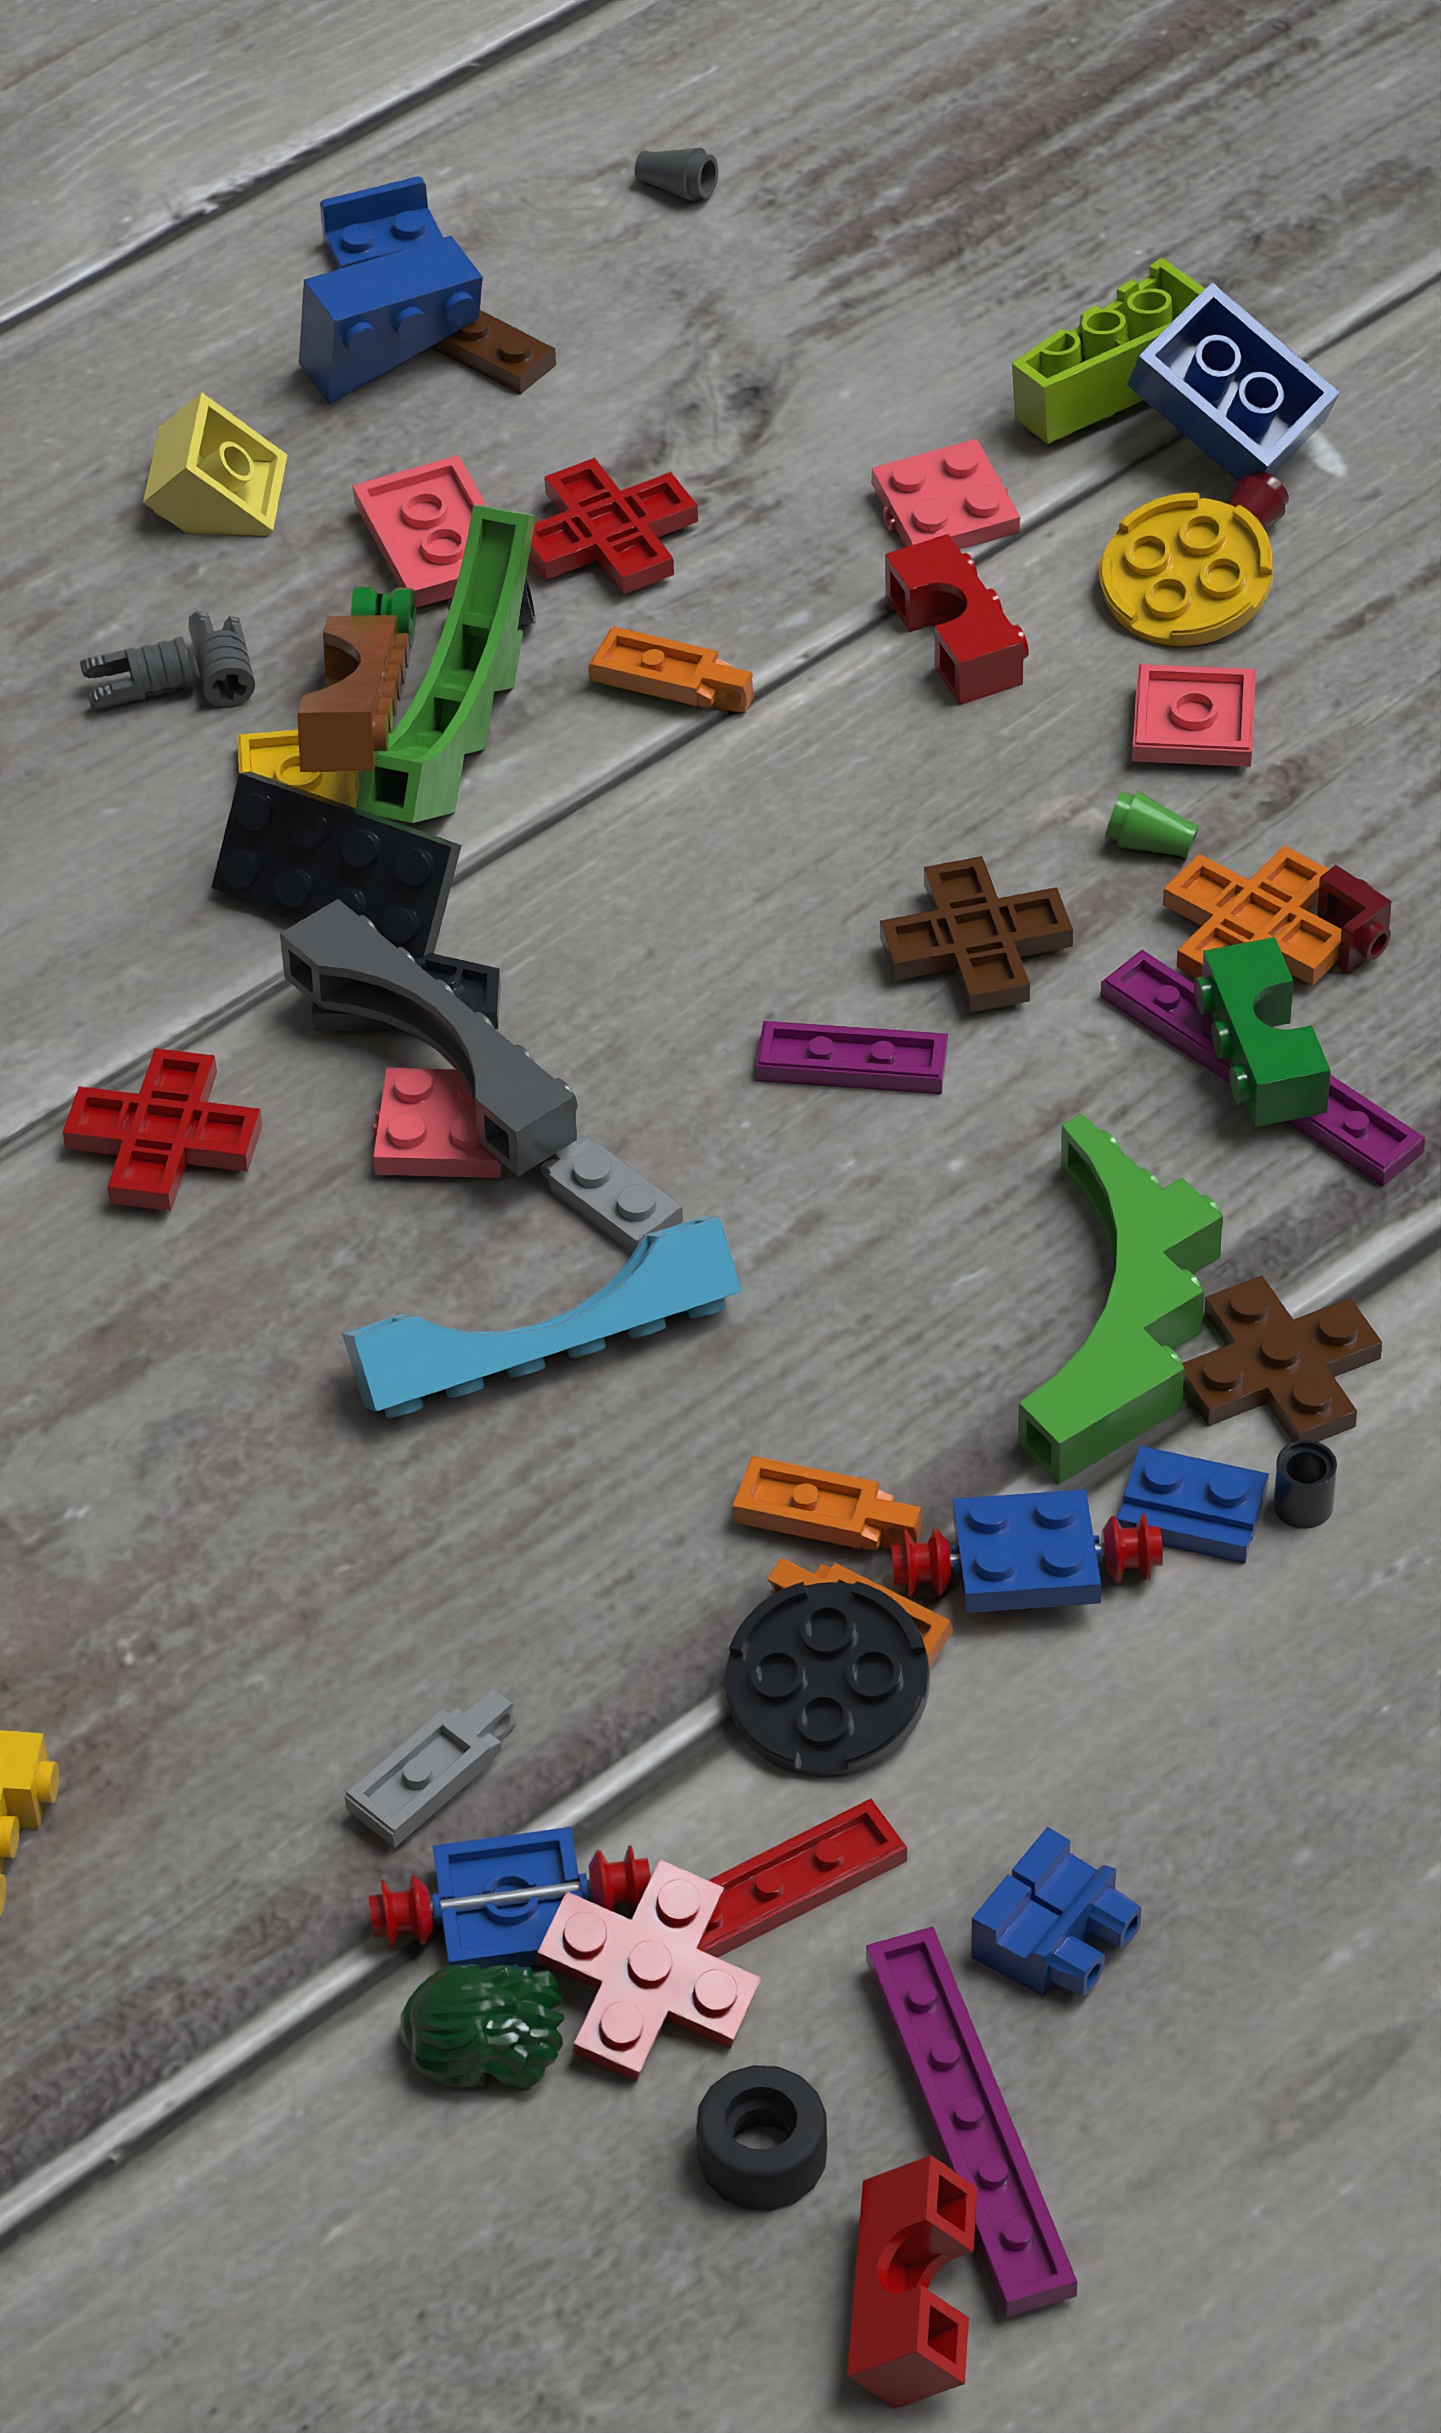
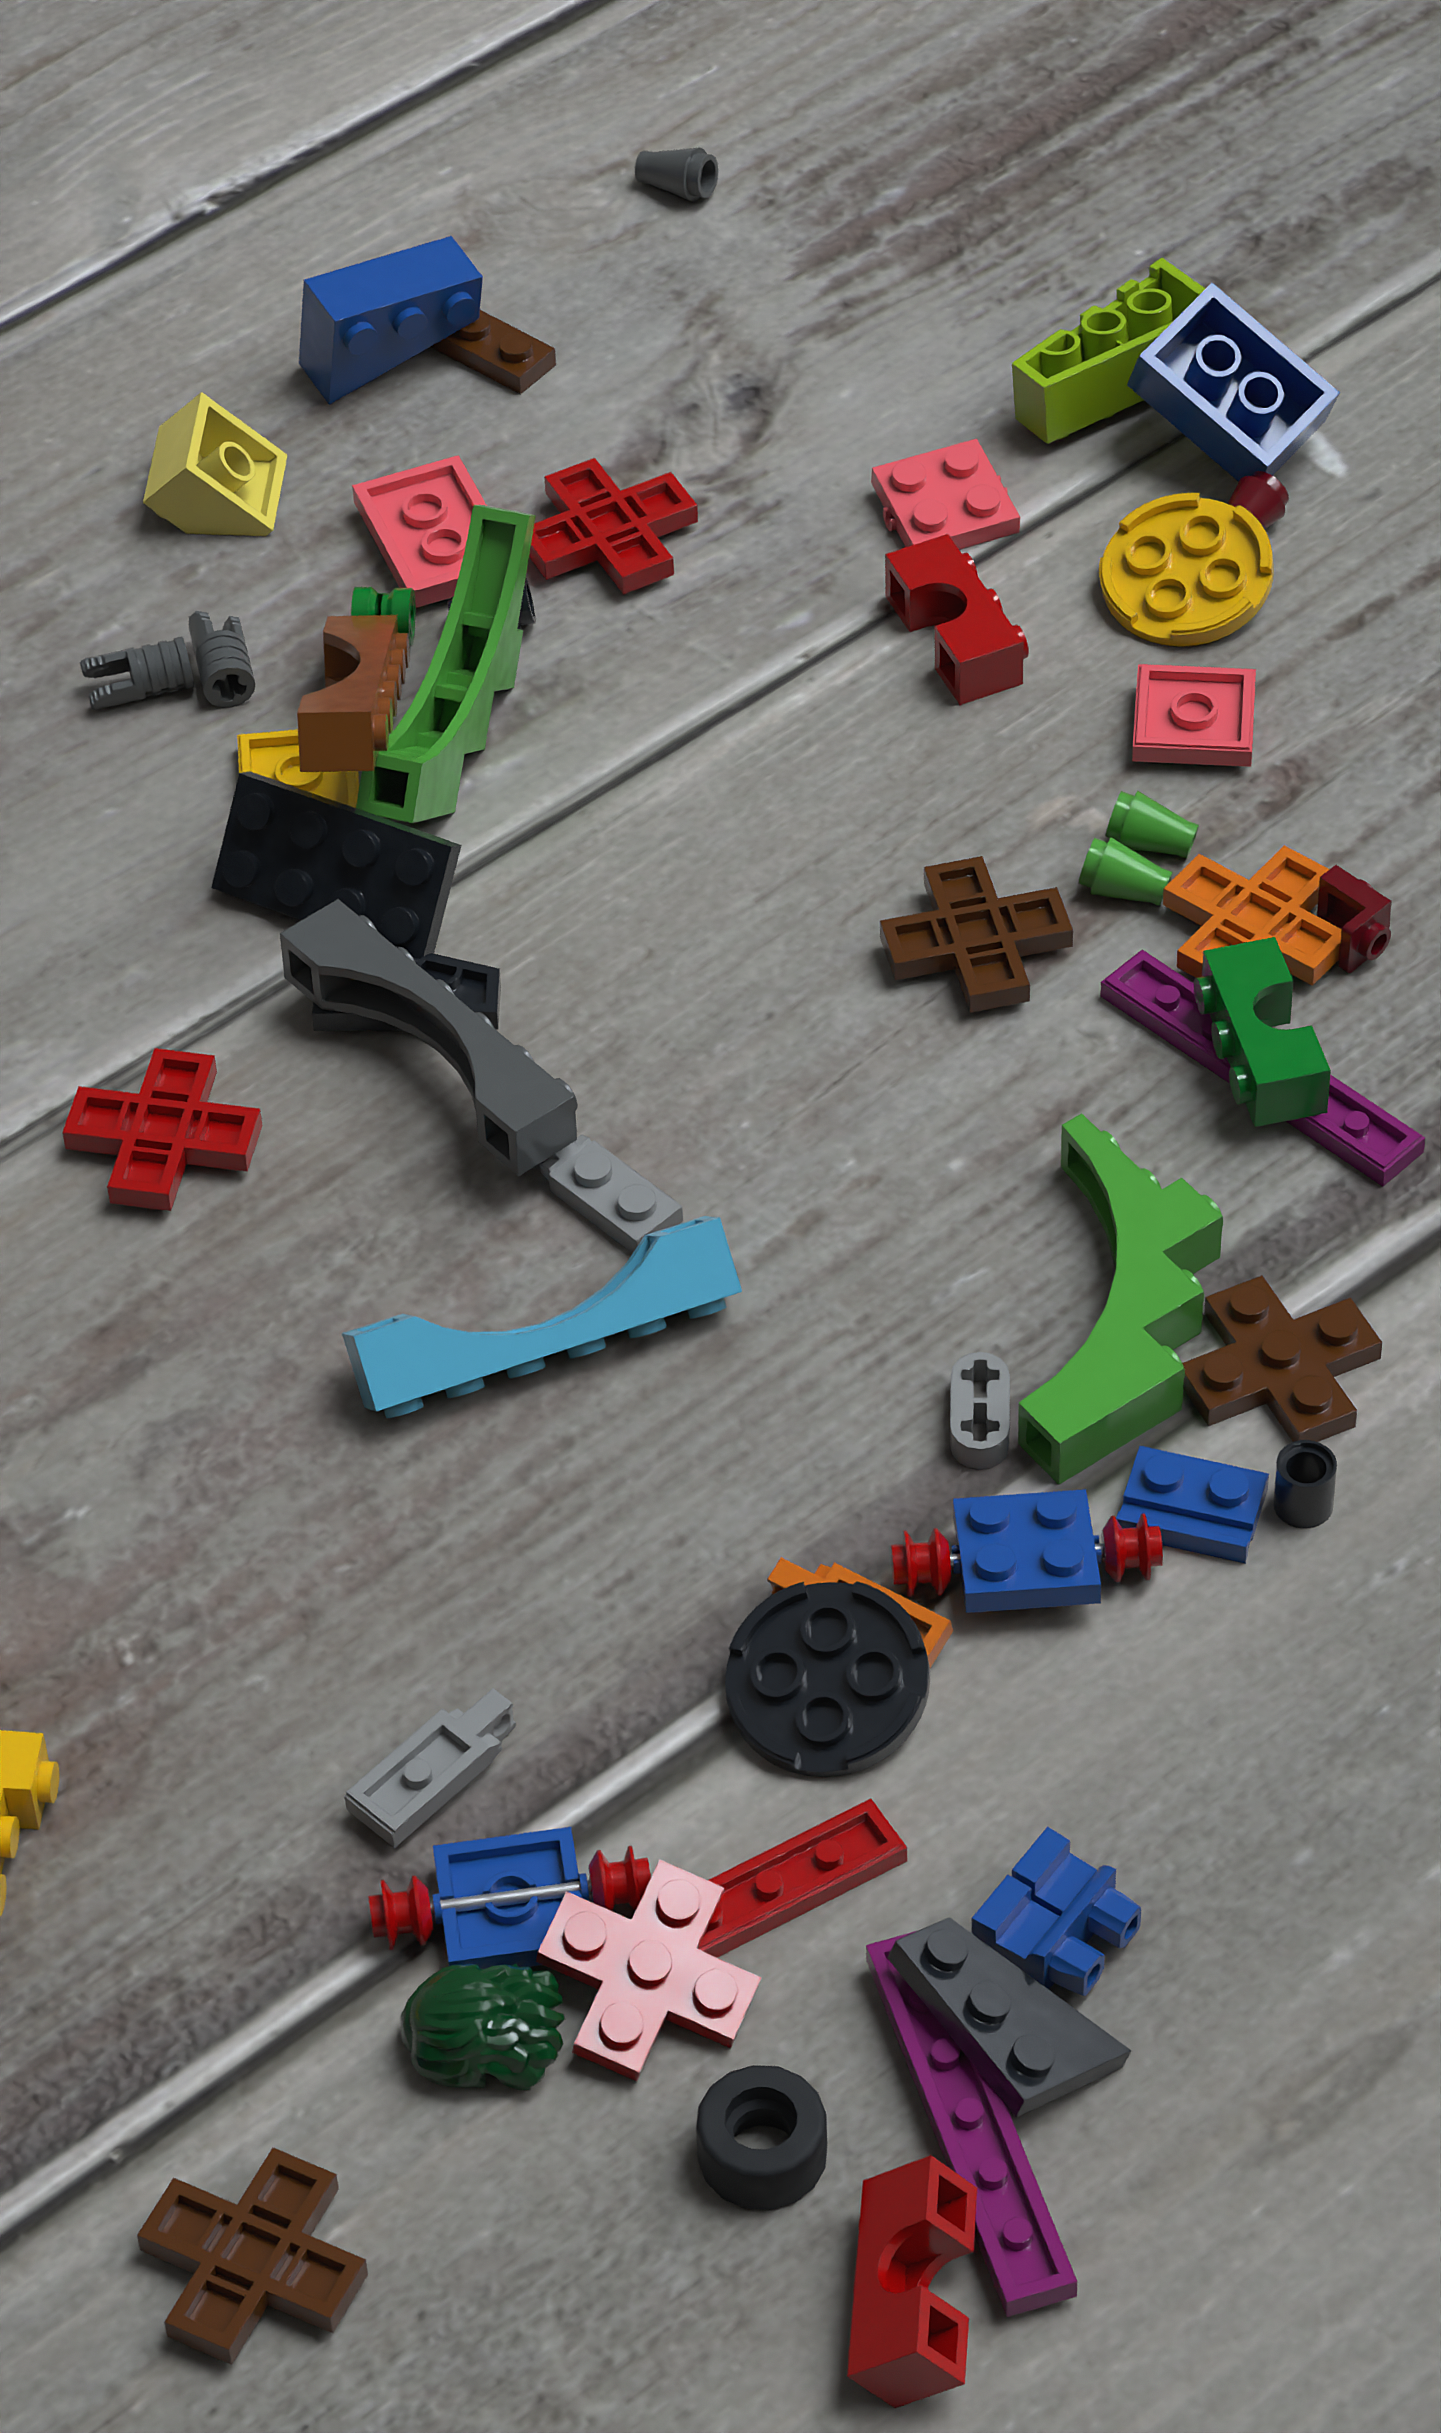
blue bracket [320,176,444,270] -> none
coral plate [373,1068,502,1178] -> none
orange hinge [588,626,754,713] -> none
orange hinge [732,1456,923,1550] -> none
magenta tile [756,1021,948,1094] -> none
none -> reddish brown plate [137,2147,368,2365]
none -> black wing [888,1917,1132,2118]
none -> light grey beam [950,1352,1010,1470]
none -> bright green cone [1078,837,1173,906]

